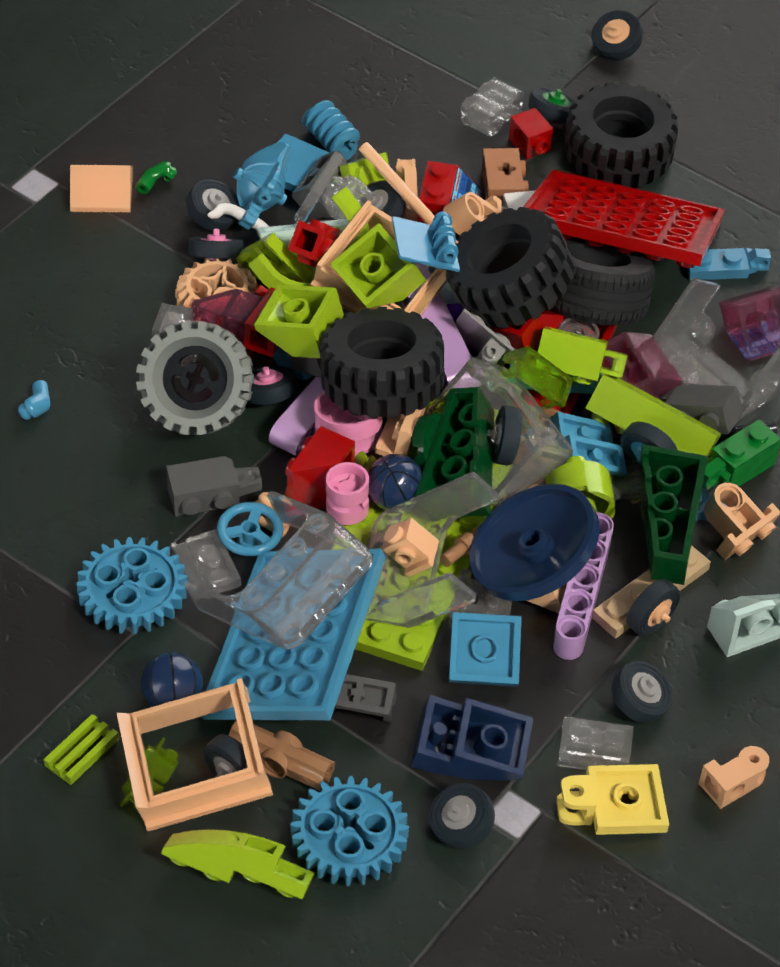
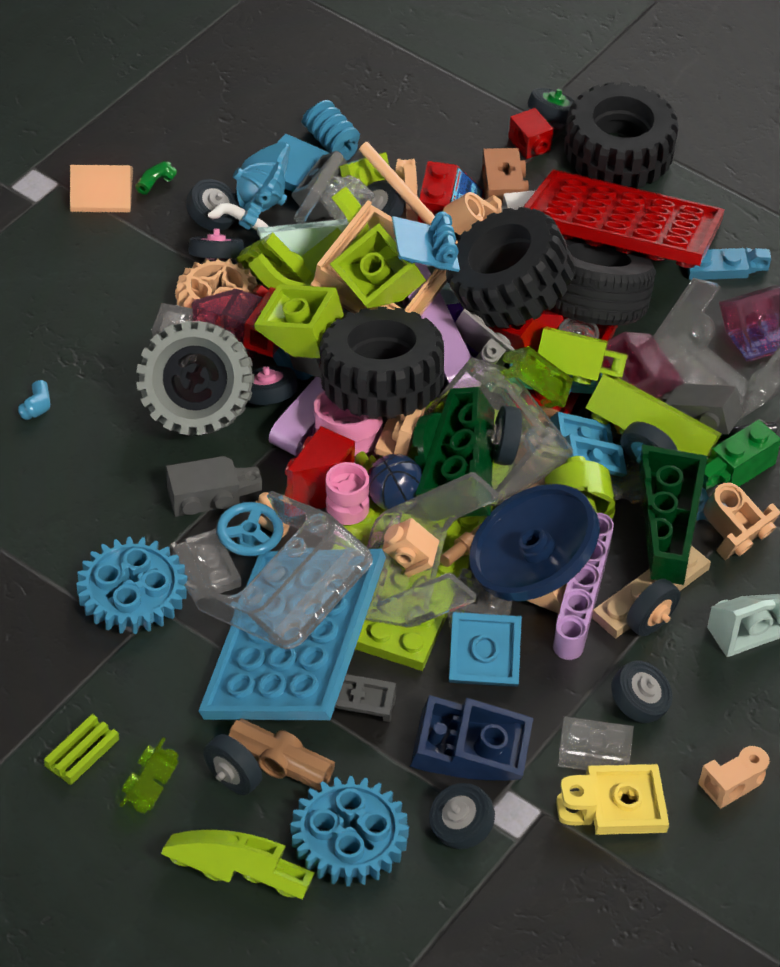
light nougat piece [116,678,273,831] -> none
dark blue piece [141,652,203,707] -> none
red brick [288,219,348,268] -> none
clear brick [461,78,524,137] -> none
black wheel [592,10,643,60] -> none

